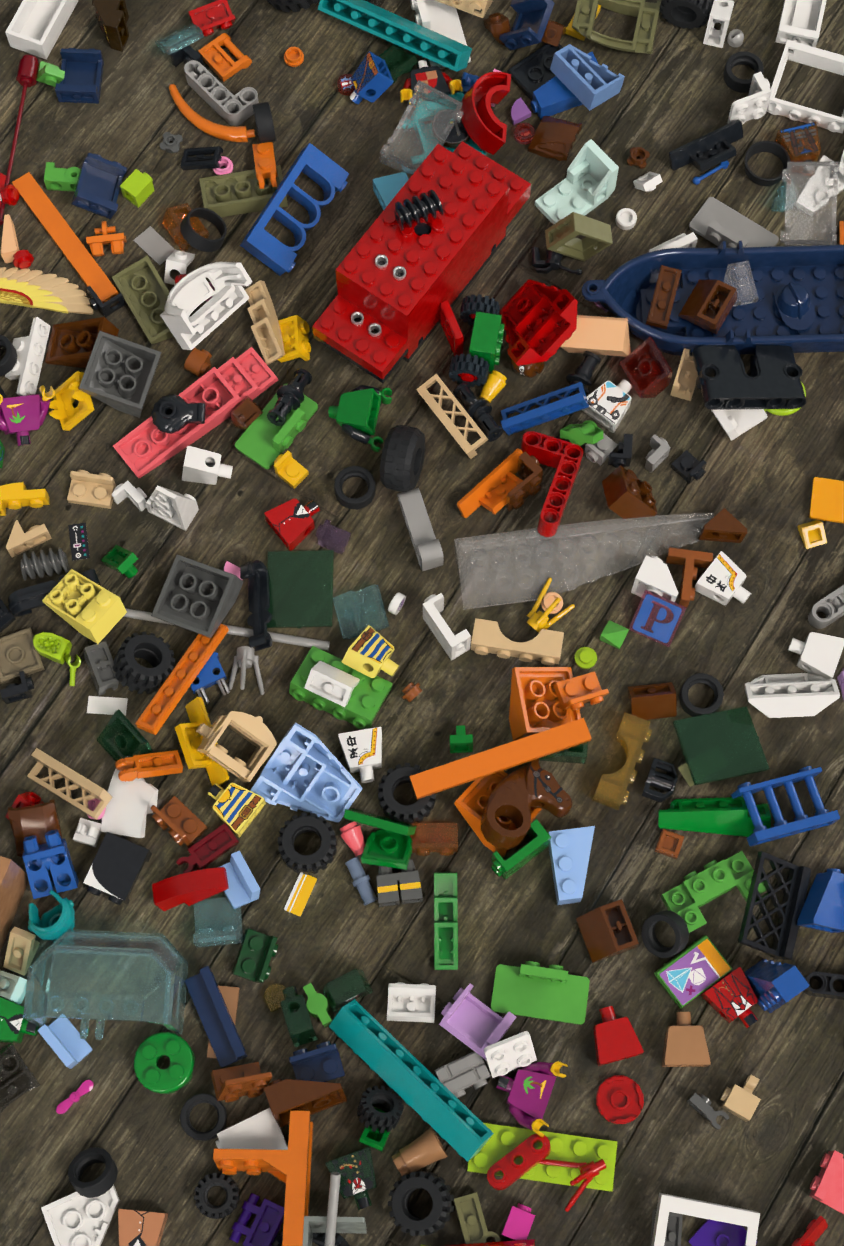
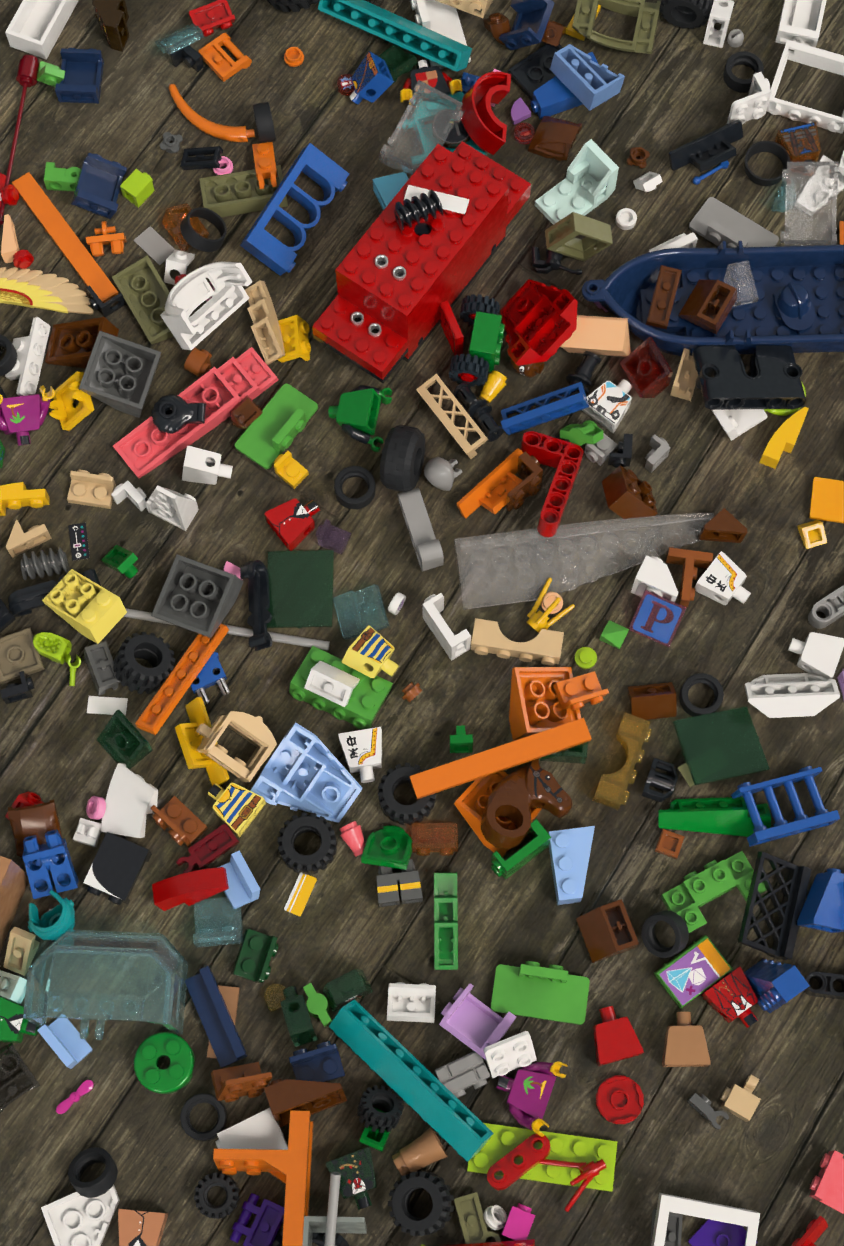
tan fence [27,748,112,820] -> none
orange hinge [115,750,183,782] -> none
light grey beam [184,60,259,126] -> none
light grey plant [228,646,265,695] -> none
black piece [267,368,312,426] -> none
green tile [344,809,417,836] -> none
sand blue pin [345,857,378,905] -> none
black bracket [671,450,707,484] -> none
none -> white sticker [404,185,469,214]
none -> light grey piece [424,457,462,491]
none -> white plate [483,1205,507,1230]
none -> yellow slope [759,407,809,469]

